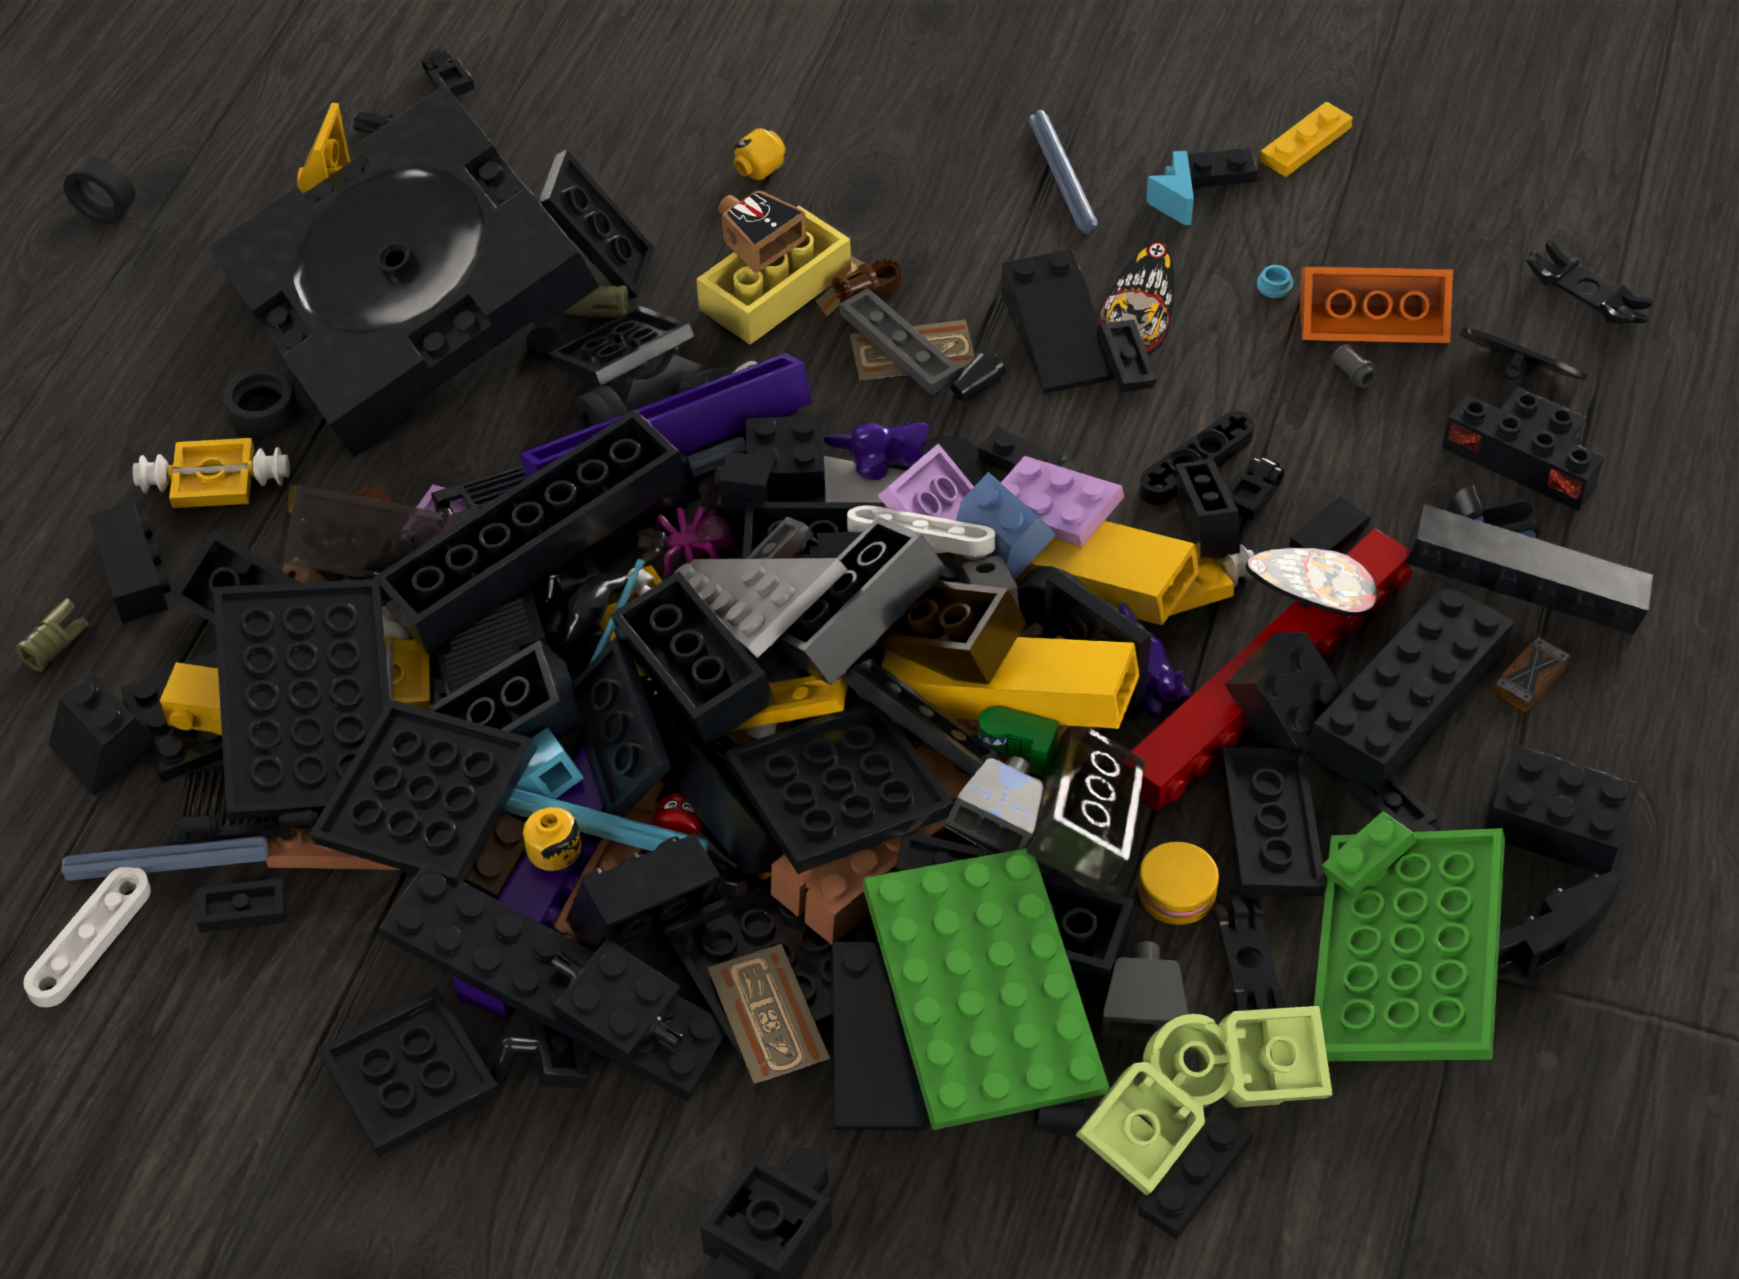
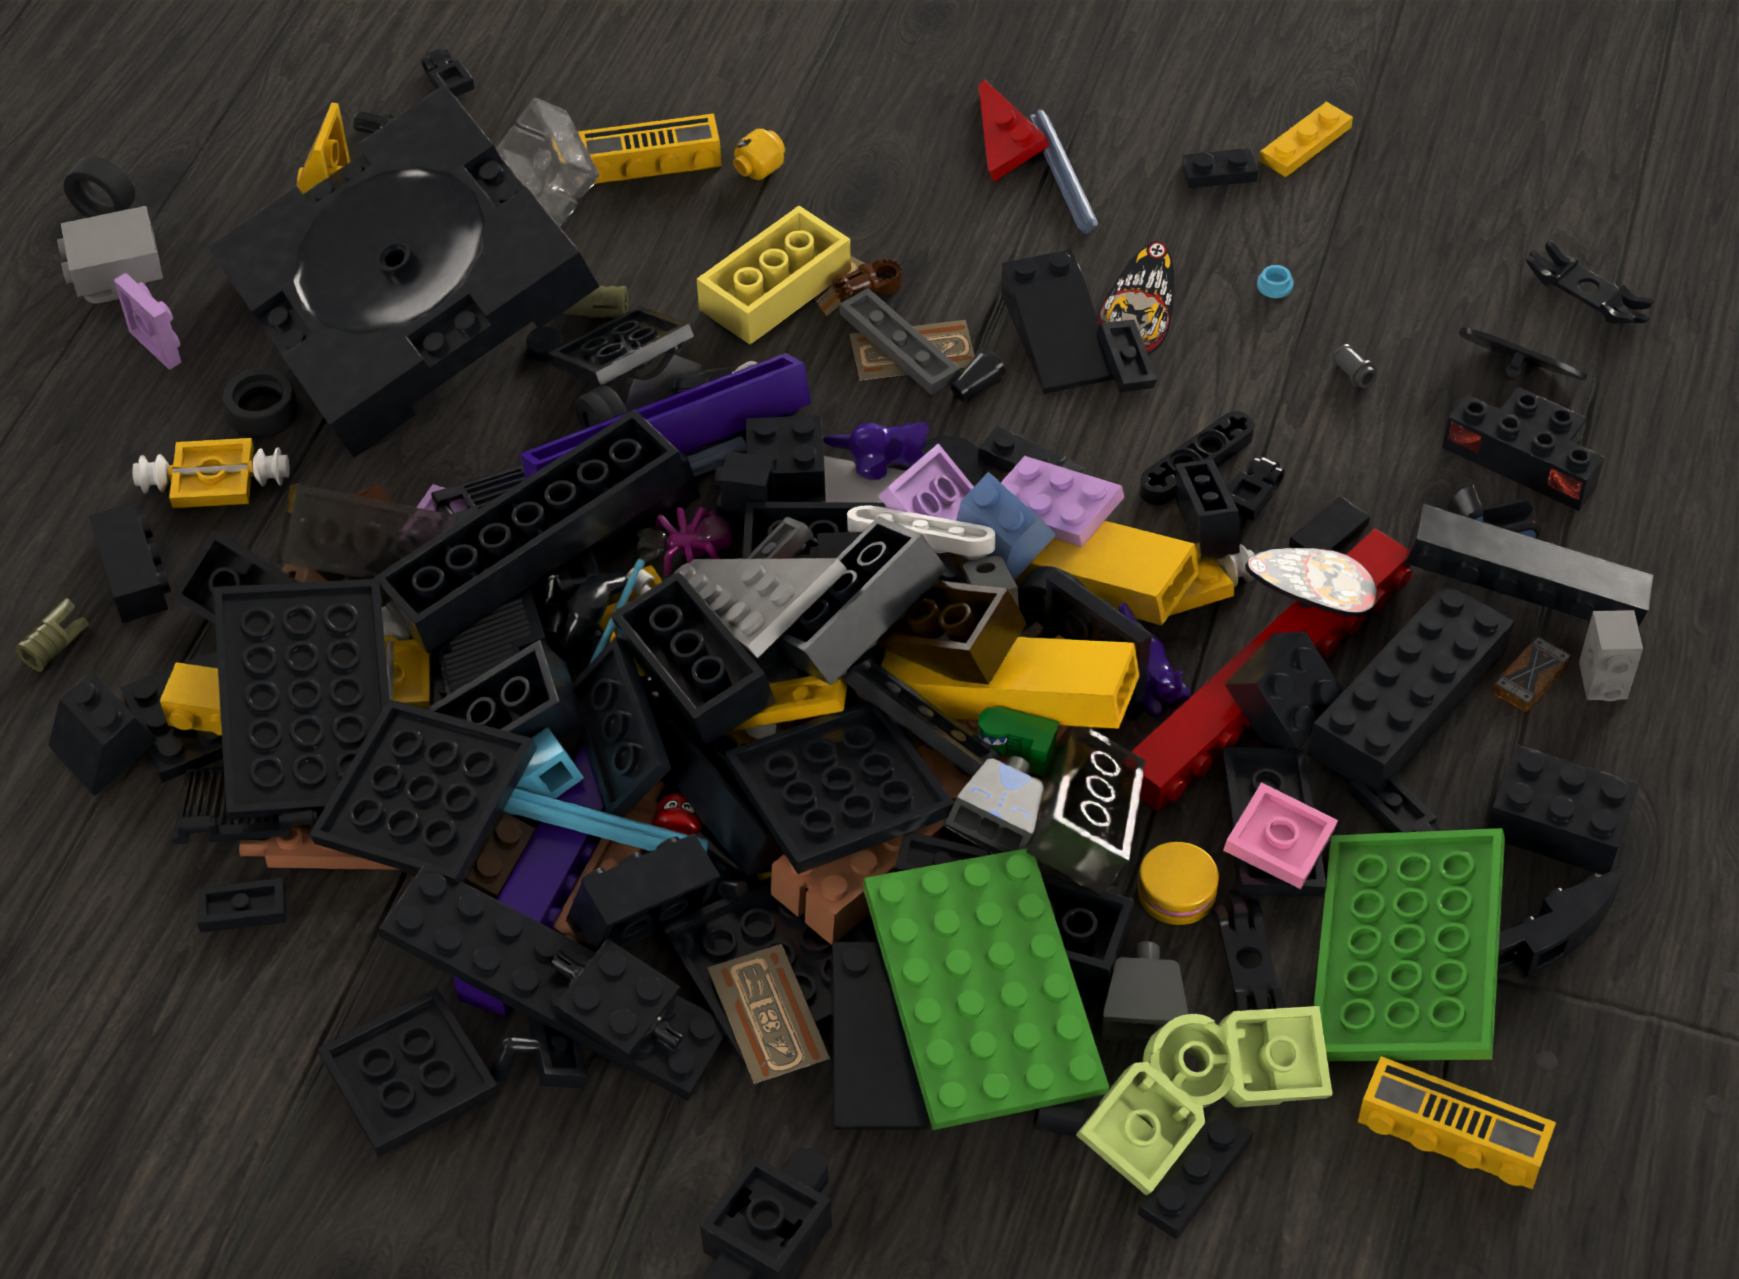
white plate [24,867,151,1007] -> none
sand blue axle [61,836,269,881] -> none
yellow head [523,807,581,871] -> none
black plate [539,150,654,301] -> none
torso [718,191,806,273] -> none
medium azure slope [1146,151,1194,225] -> none
orange slope [1300,267,1453,343] -> none
bright green plate [1322,811,1416,897] -> none
none -> light grey brick [57,206,163,303]
none -> lavender plate [114,273,182,370]
none -> clear piece [496,97,600,226]
none -> yellow brick [577,113,722,185]
none -> red wing [978,80,1049,182]
none -> bright pink plate [1223,782,1338,889]
none -> yellow brick [1358,1056,1556,1190]
none -> light grey brick [1579,610,1643,701]

